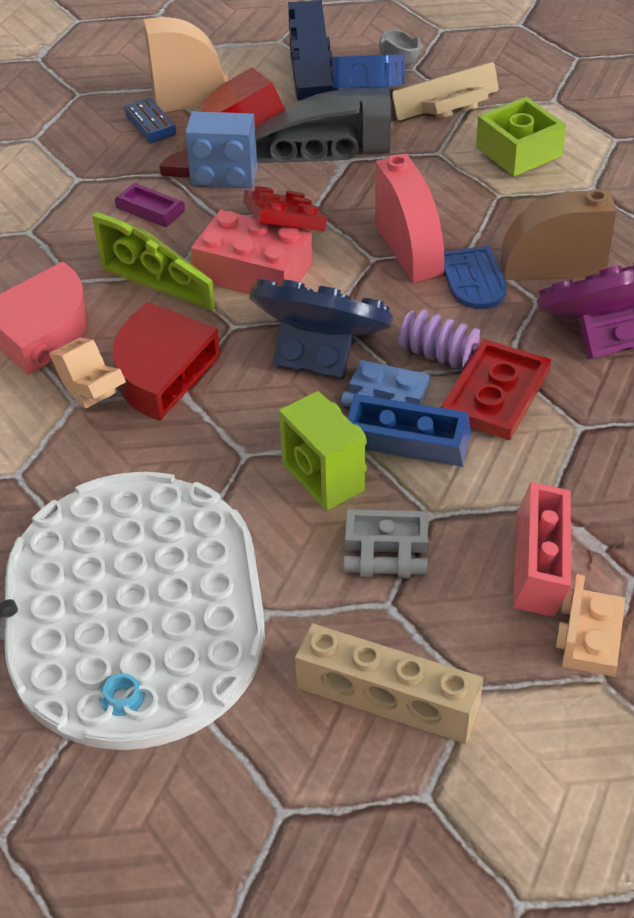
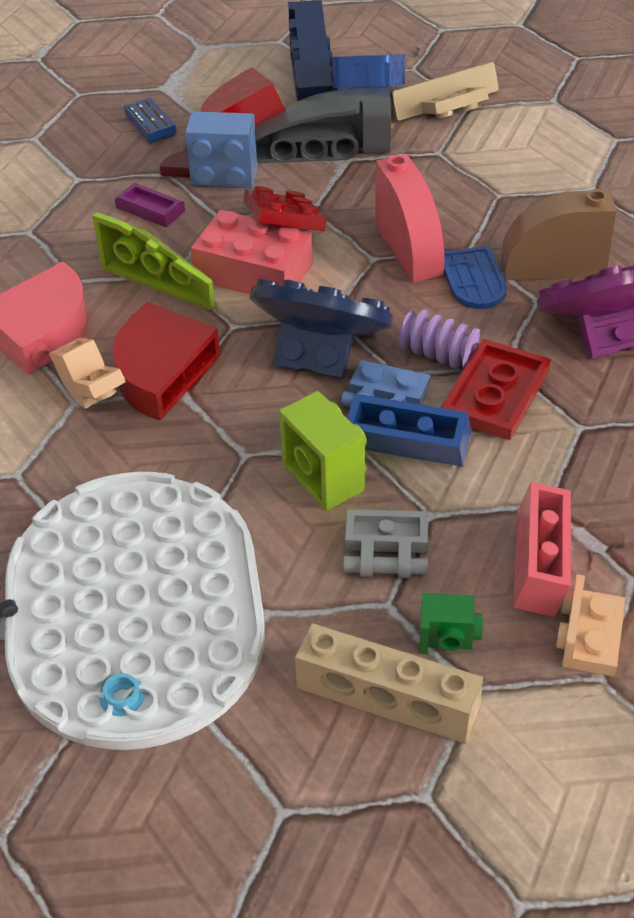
light nougat brick [143,17,229,112] -> none
light grey hair [379,29,423,67] -> none
lime brick [476,96,566,177] -> none
none -> green brick [419,593,483,654]

